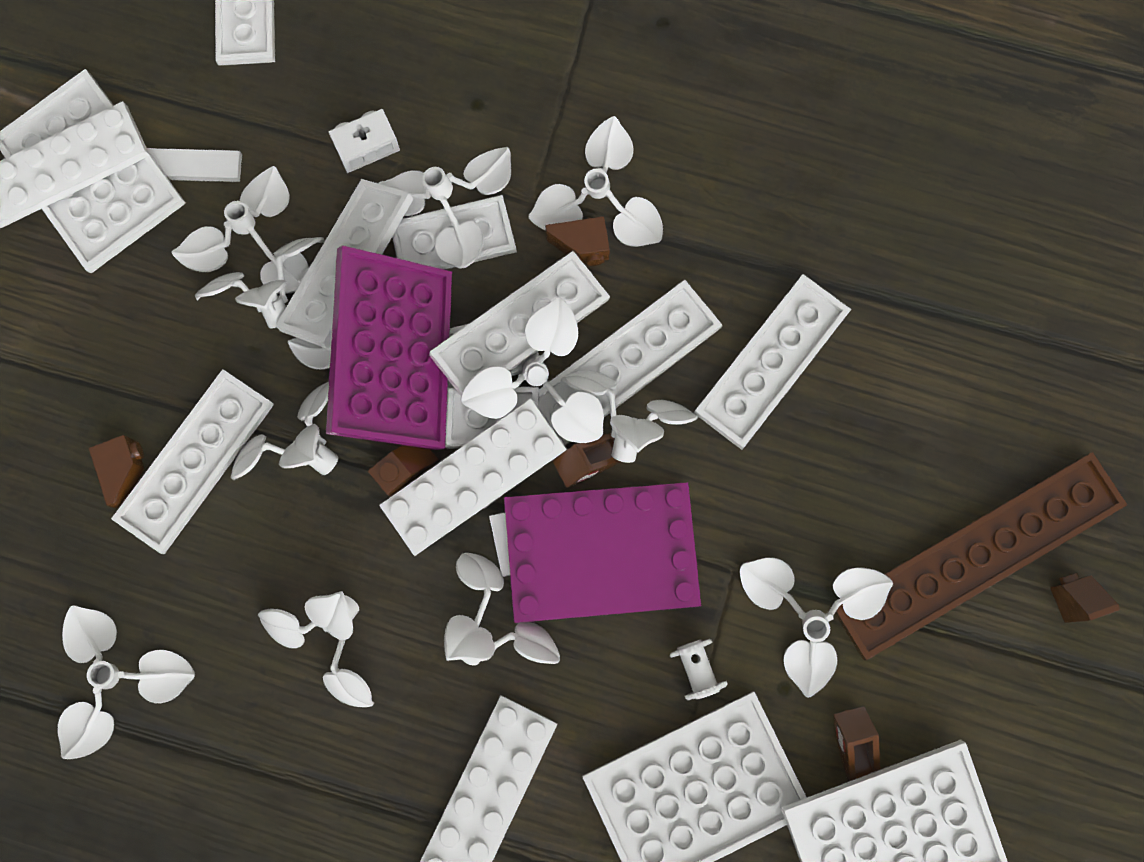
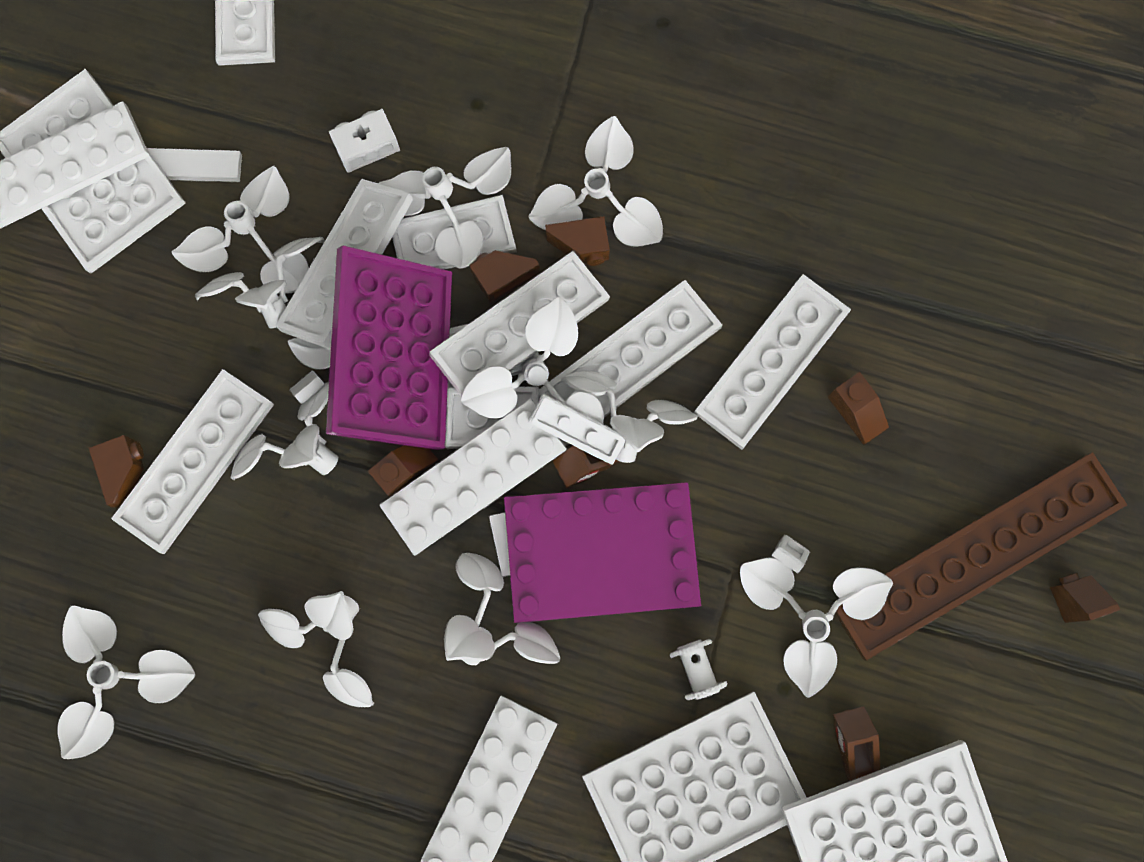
none -> white tile [290,370,324,404]
none -> reddish brown slope [469,250,540,303]
none -> white tile [528,393,625,465]
none -> white tile [772,534,810,574]
none -> reddish brown slope [828,372,889,445]

